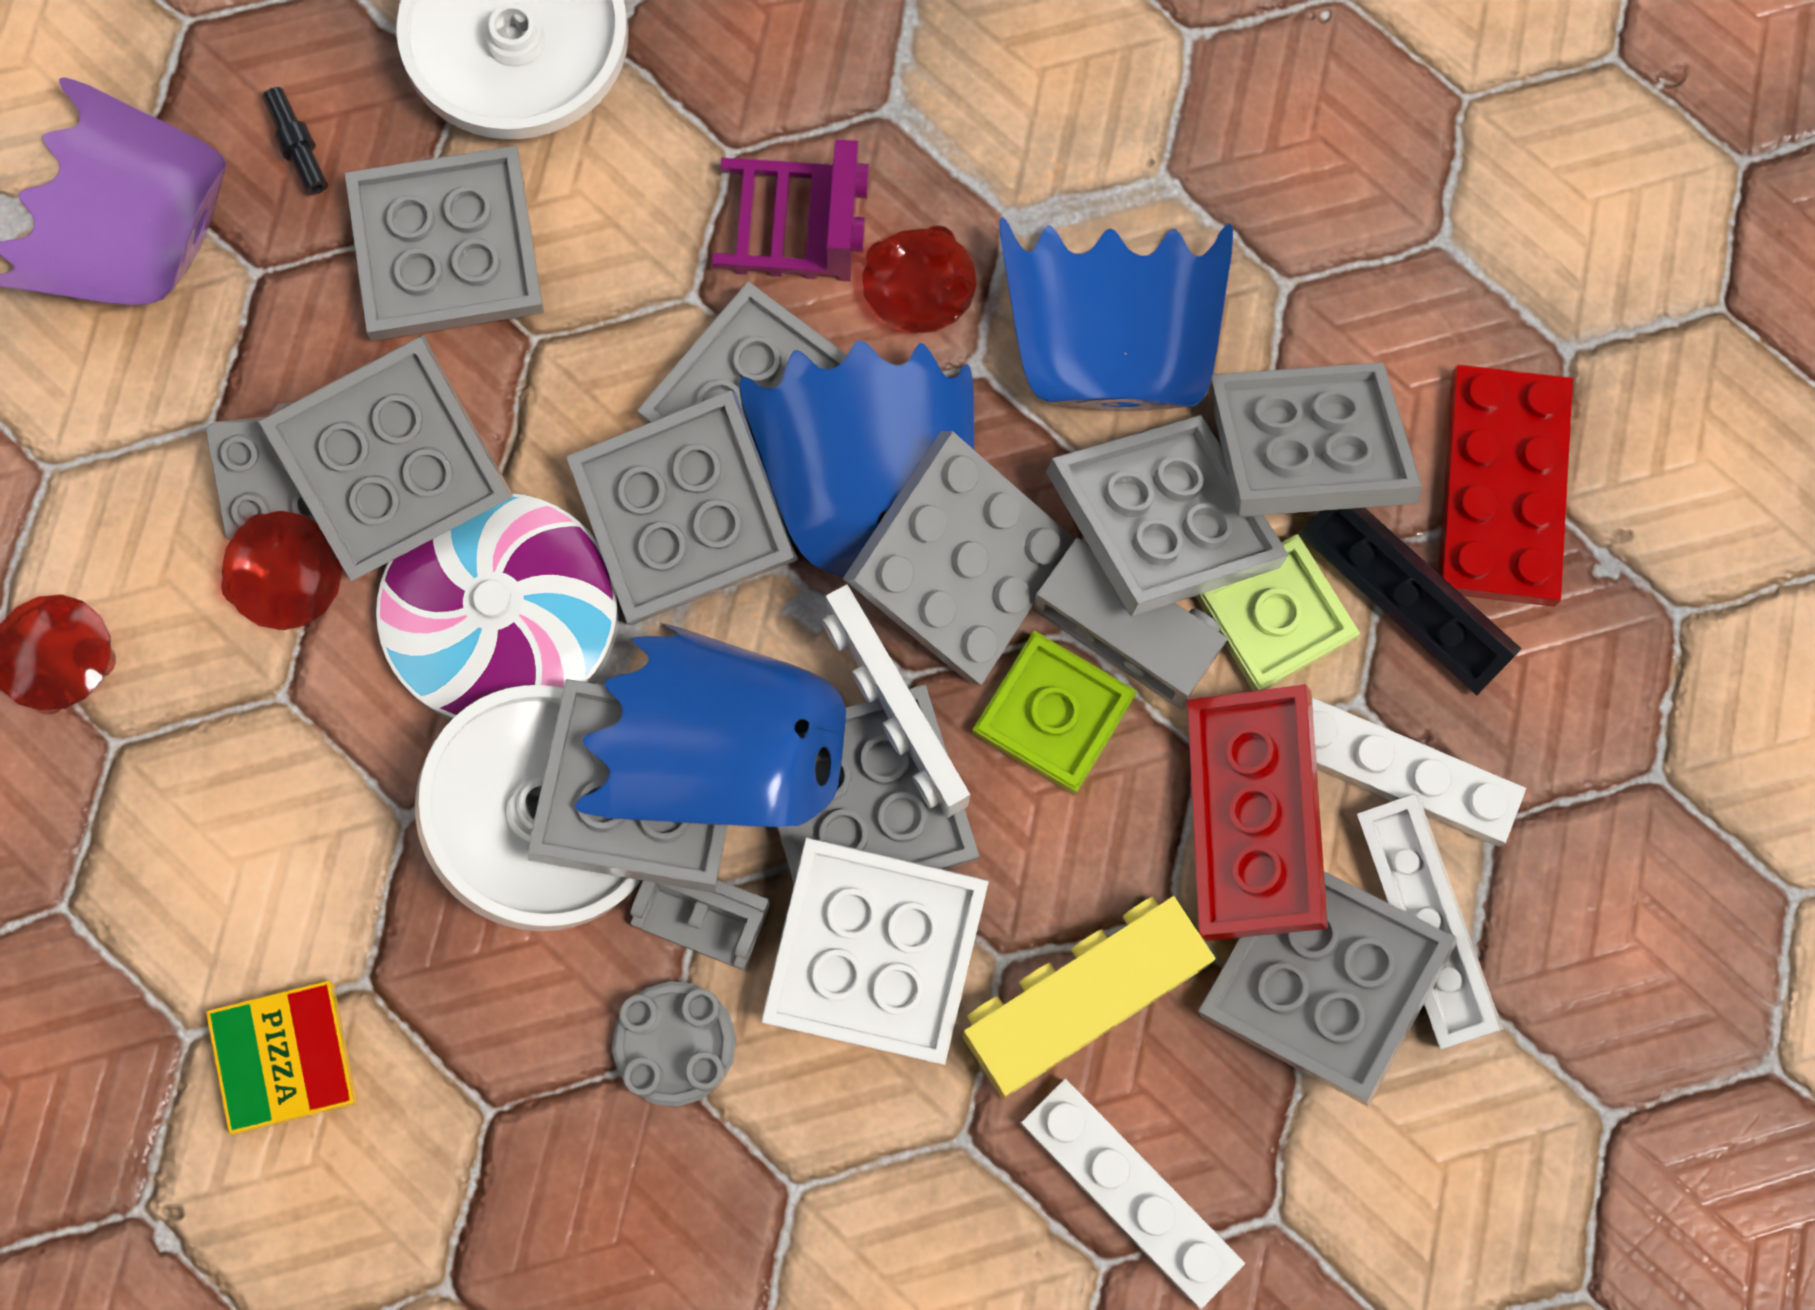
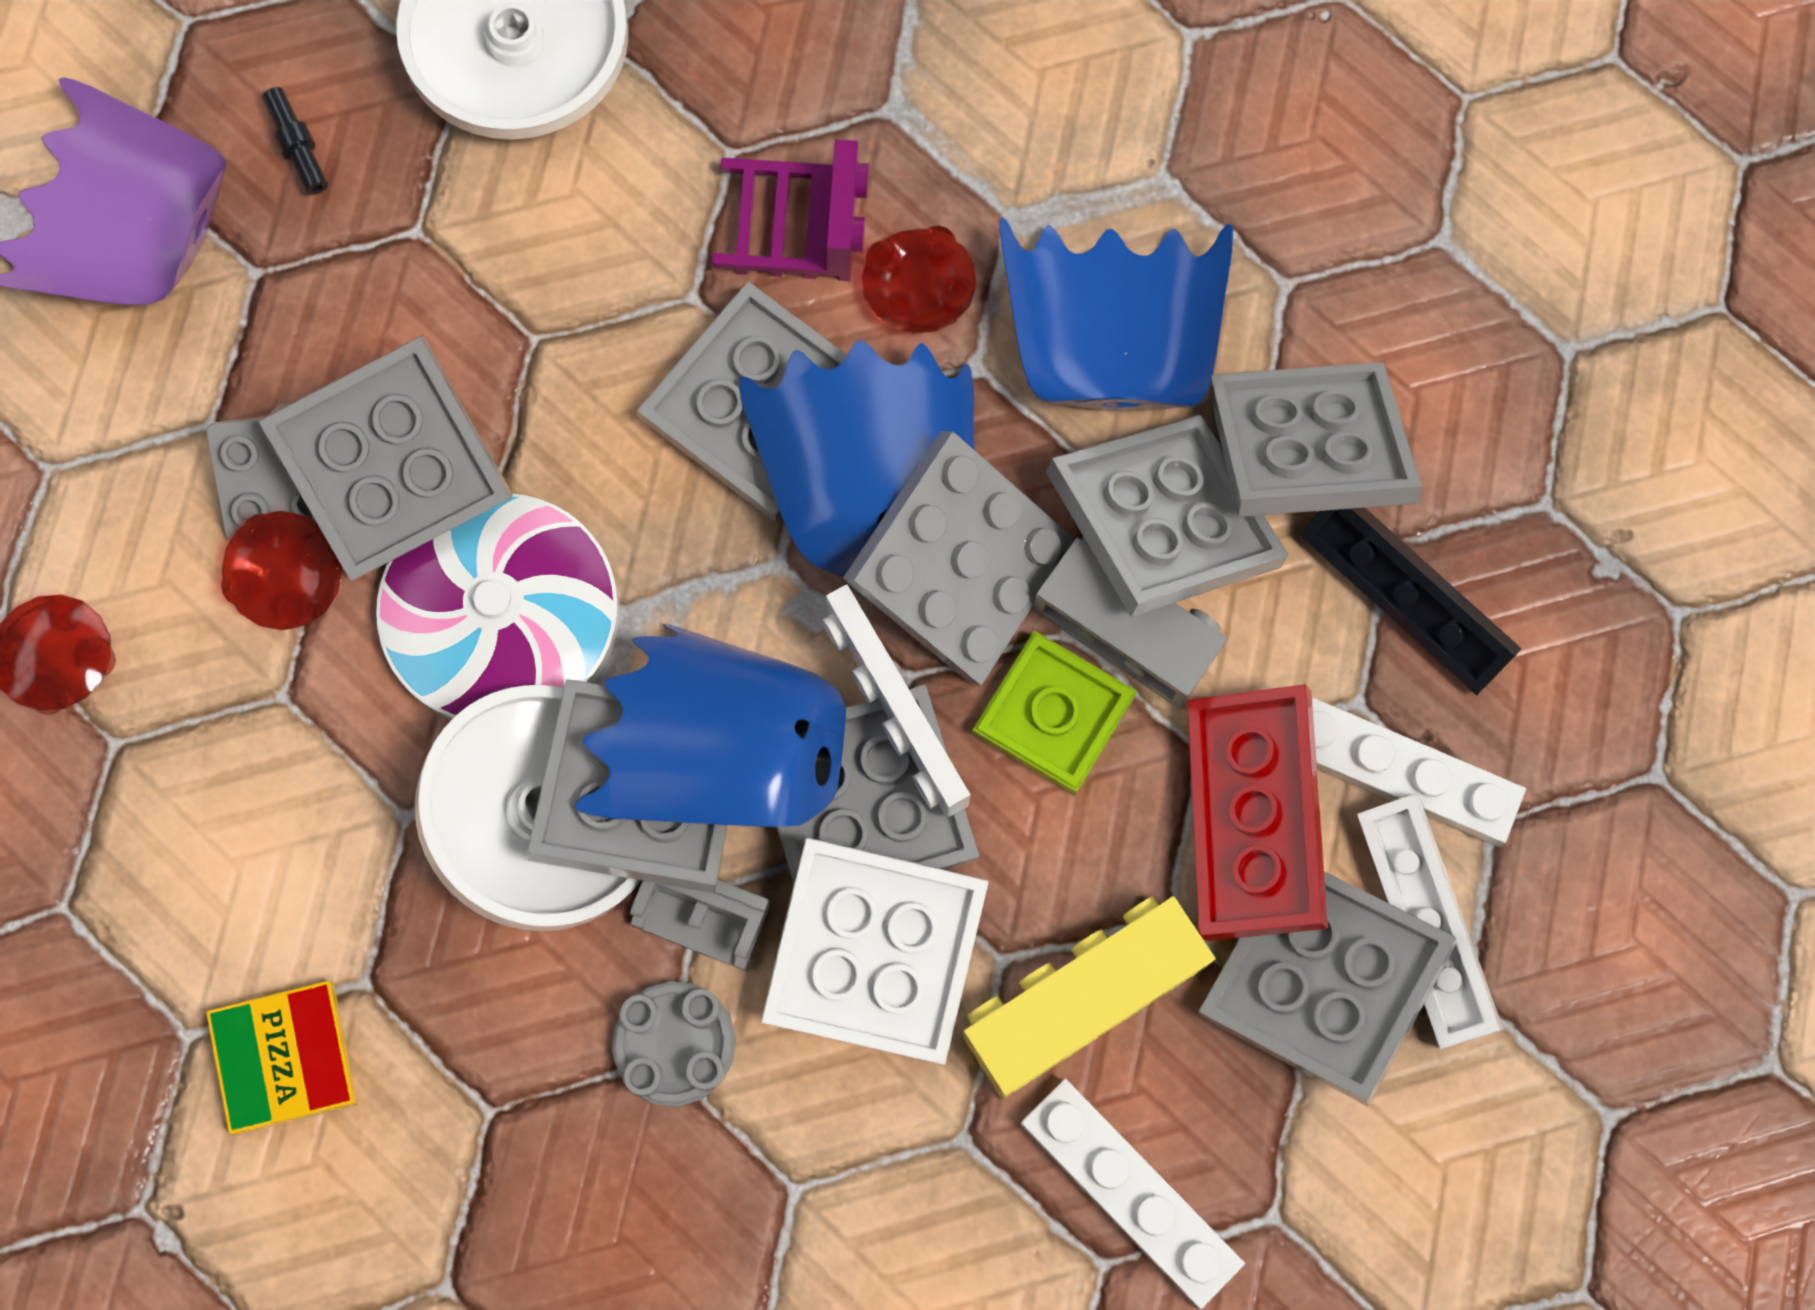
light grey plate [345,145,544,341] -> none
light grey plate [566,390,798,625] -> none
yellowish green tile [1195,534,1360,691] -> none
red plate [1439,364,1573,607] -> none

